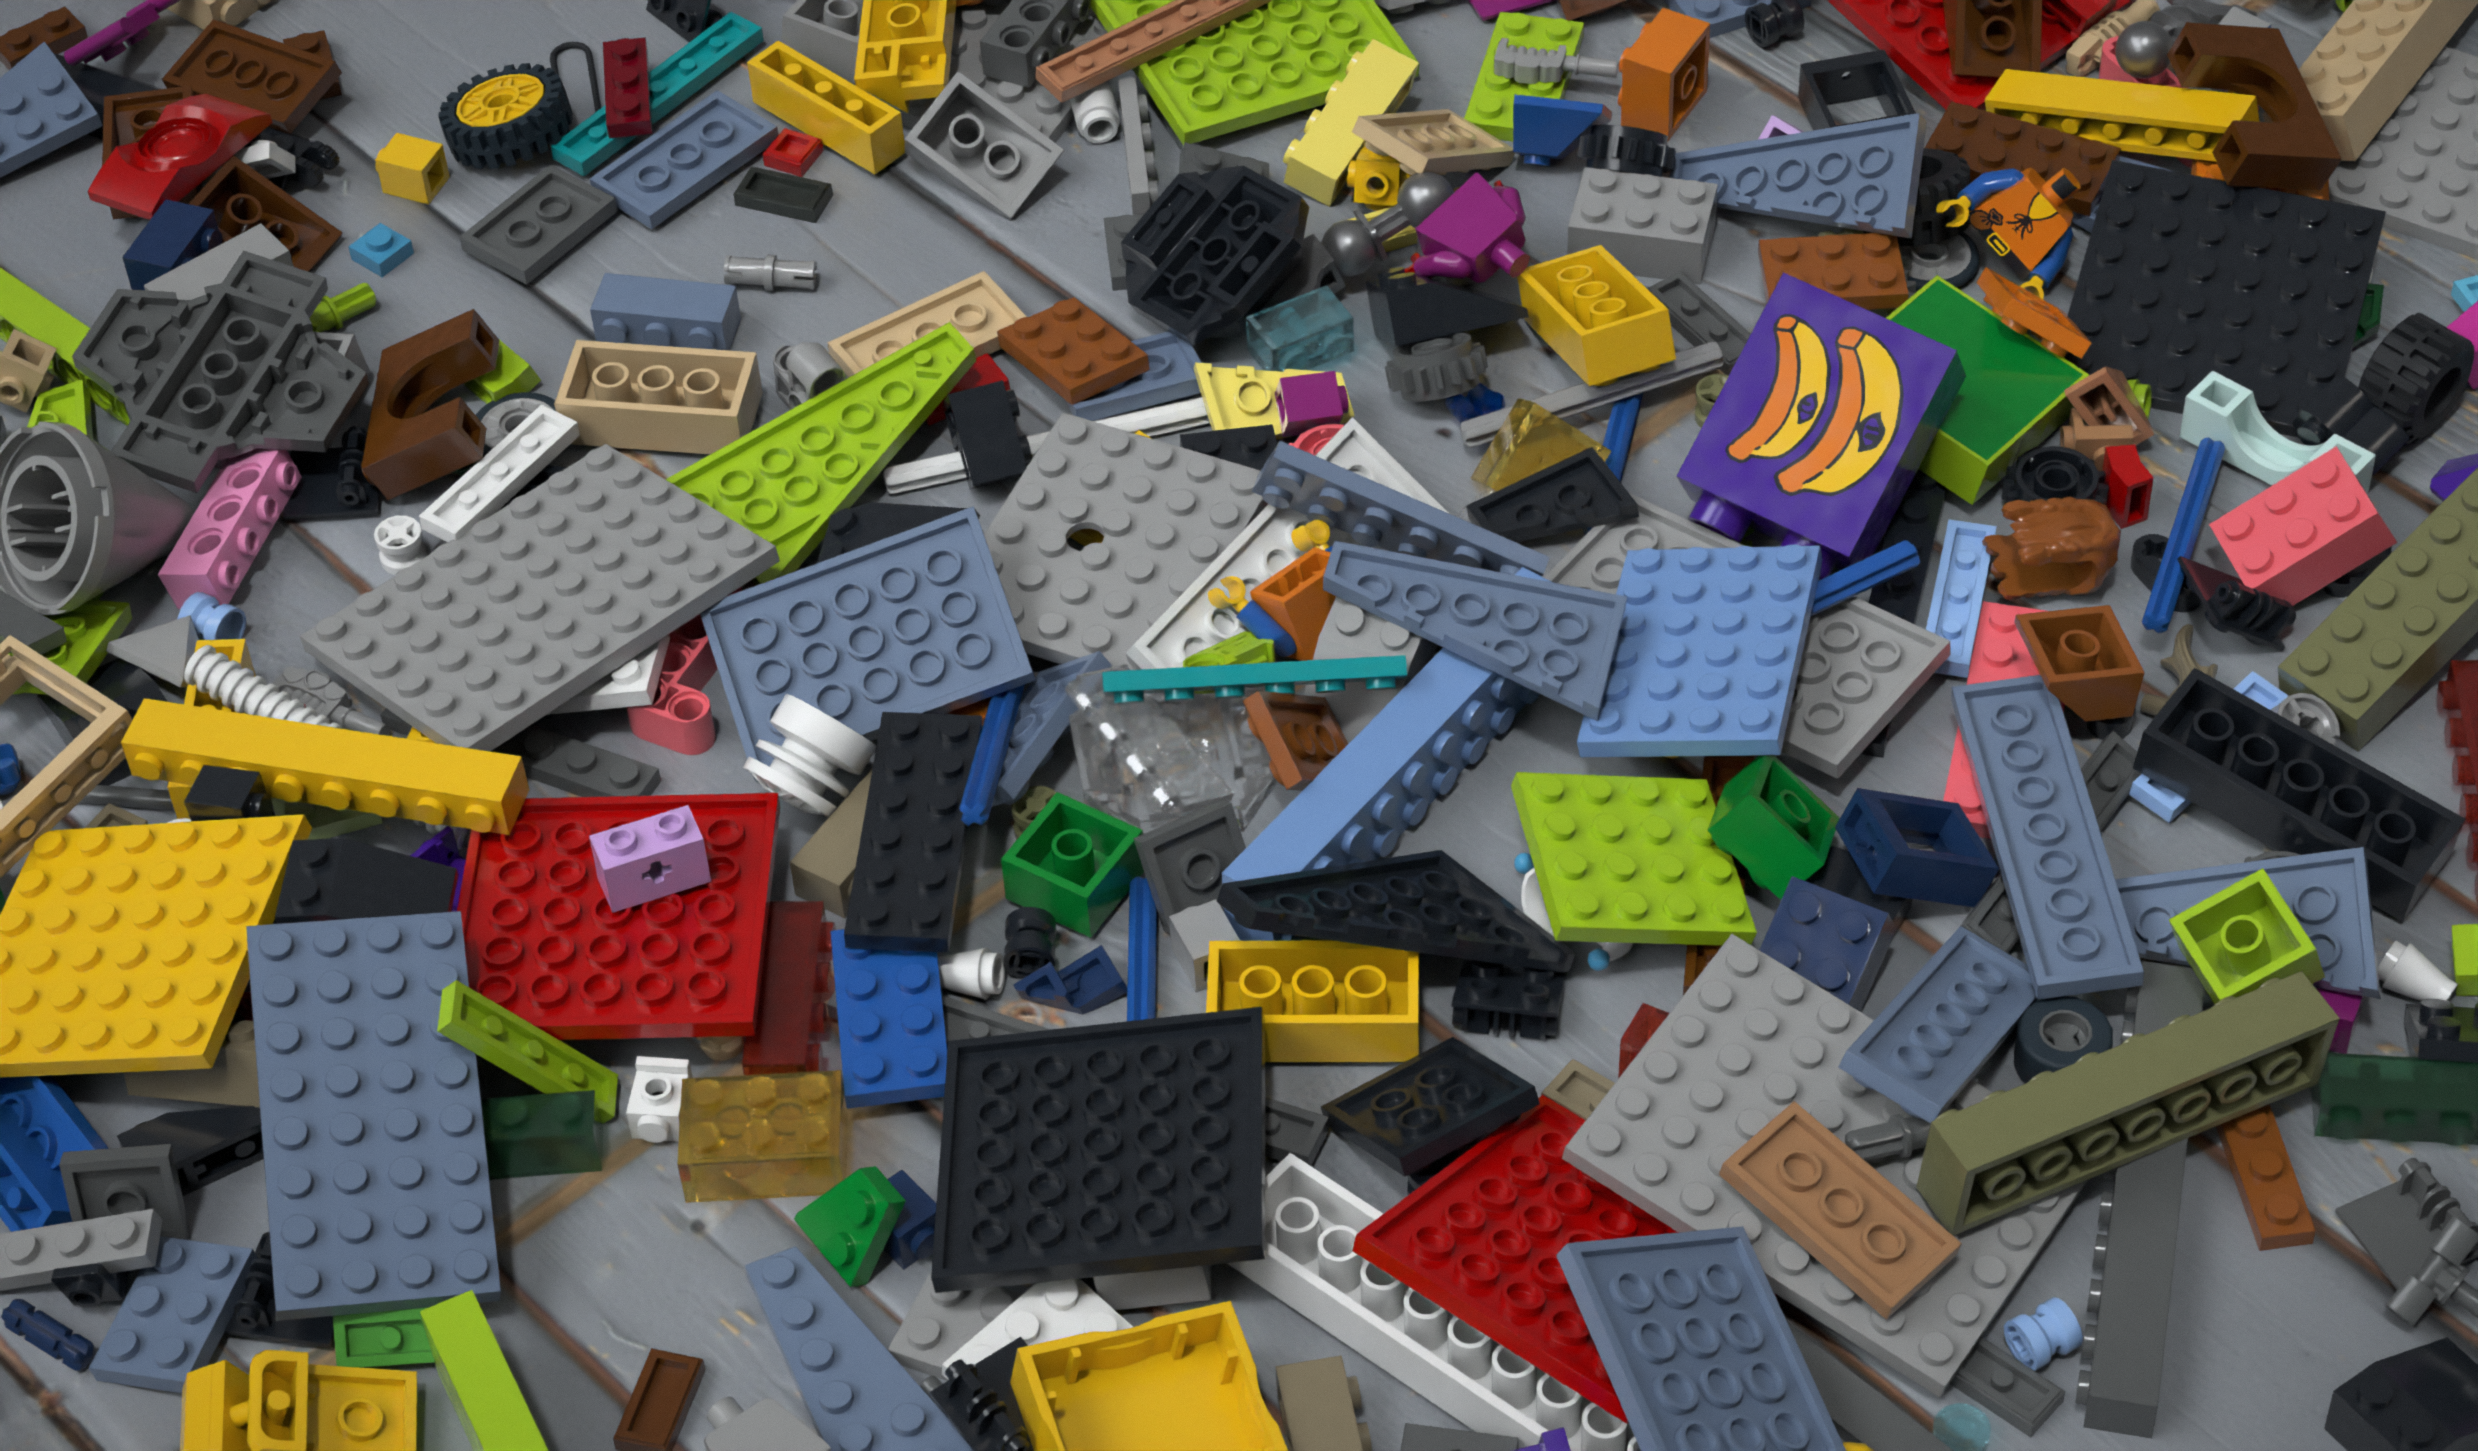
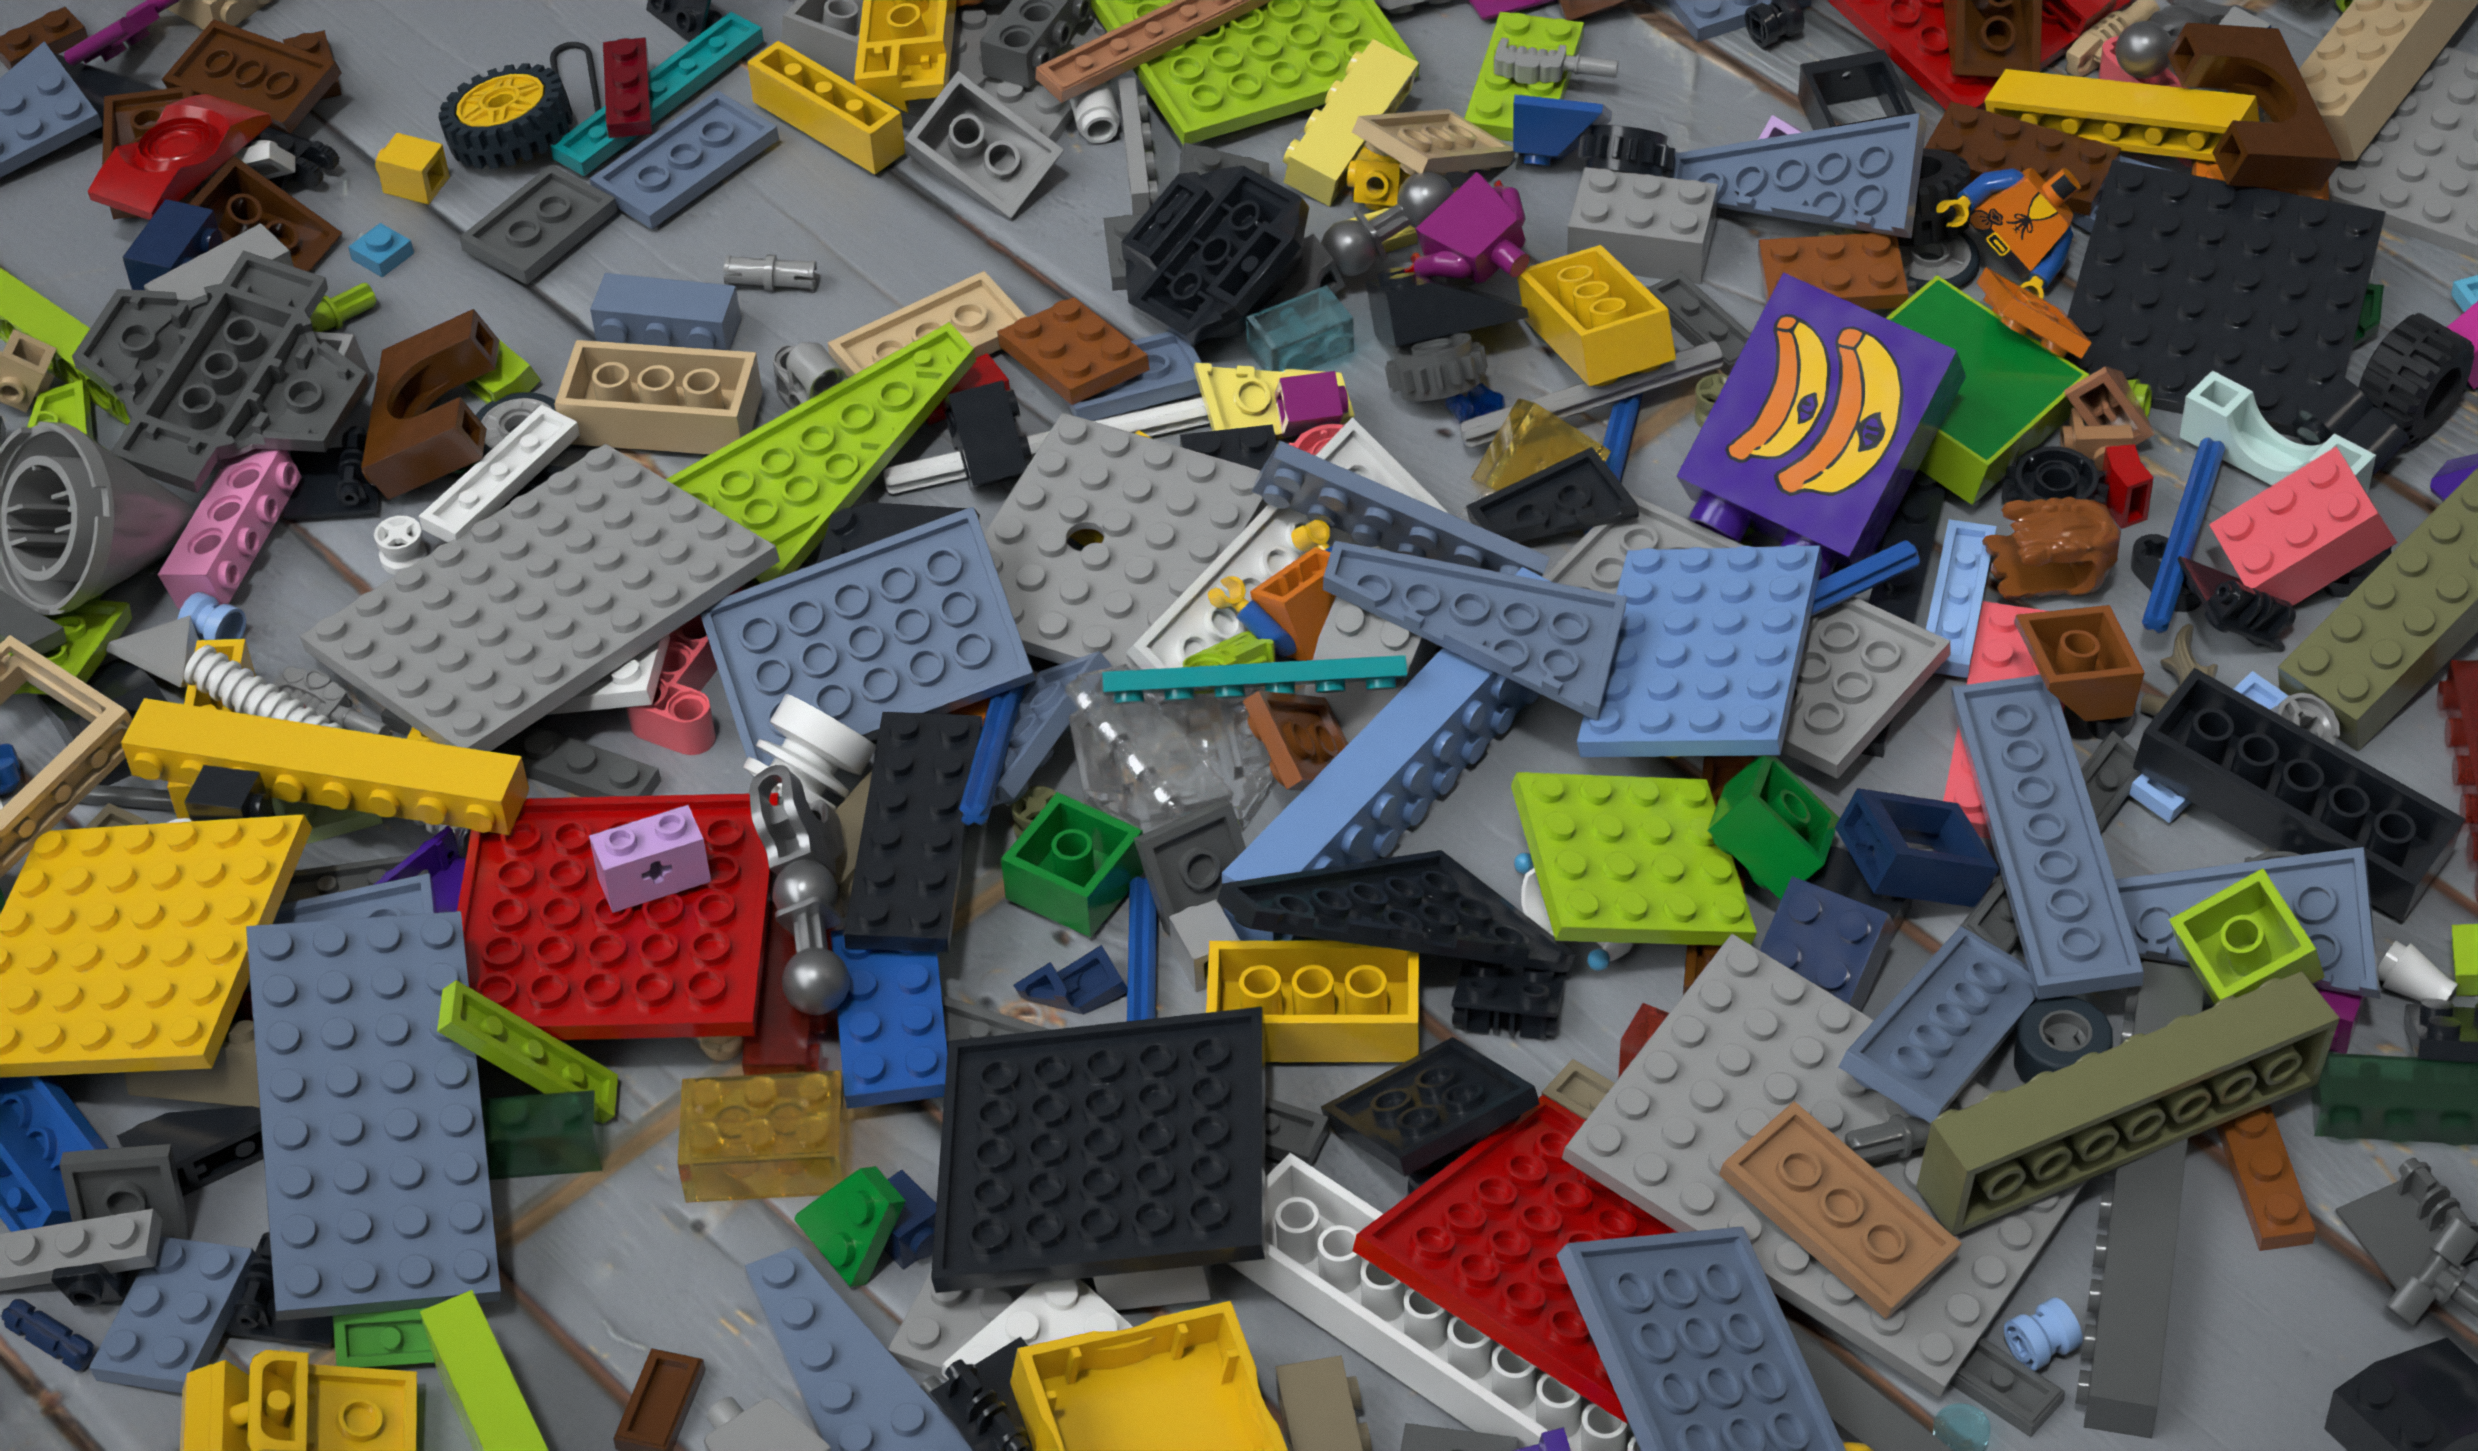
black slope [275,838,459,924] -> none
white brick [626,1056,696,1143] -> none
pearl dark grey tile [733,166,833,223] -> none
red tile [763,128,824,177] -> none
white cone [938,947,1005,999] -> none
black wheel [1004,907,1056,978] -> none
orange brick [1618,8,1710,142] -> none
none -> flat silver piece [749,765,850,1015]

